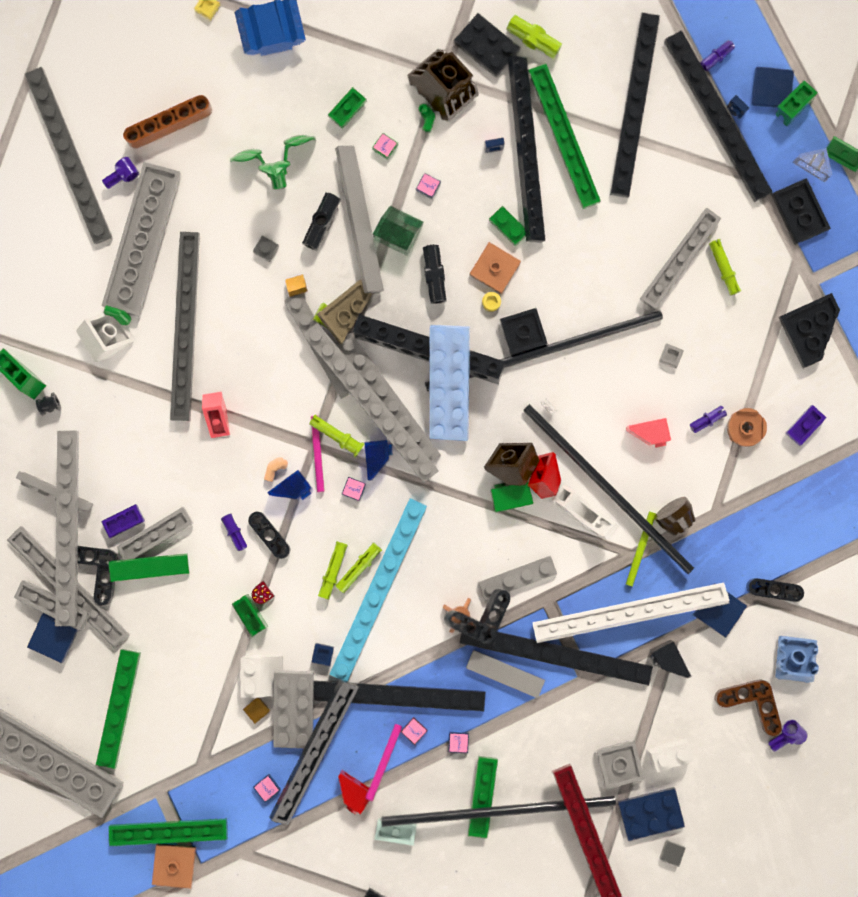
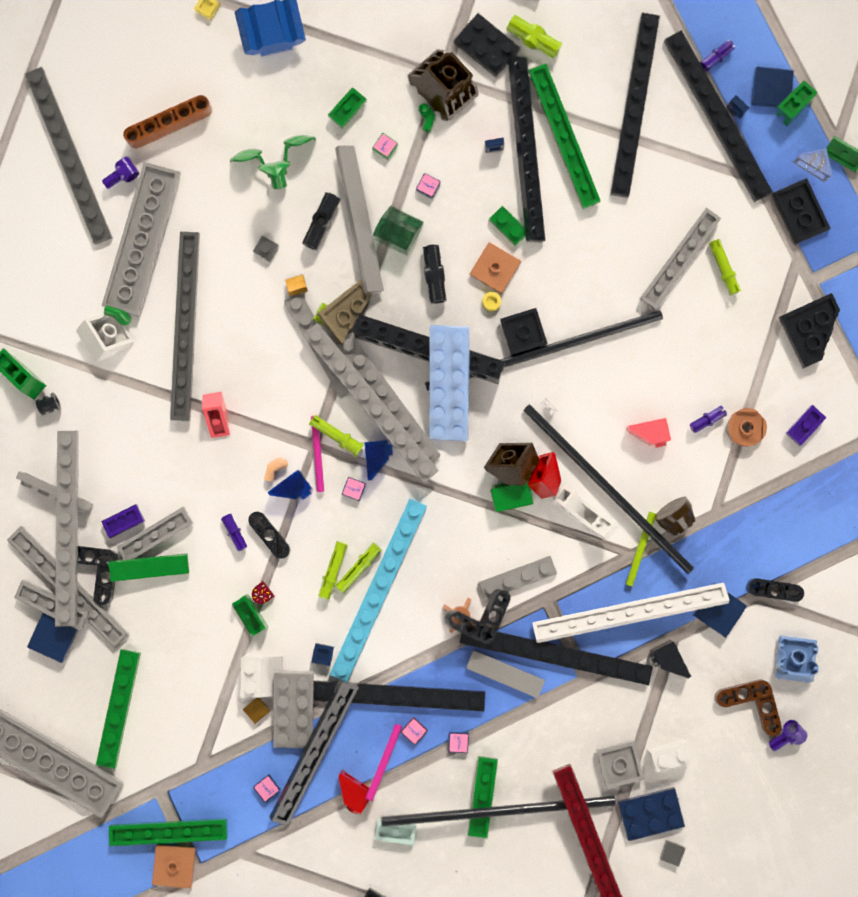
light grey tile [658,343,684,368] -> none

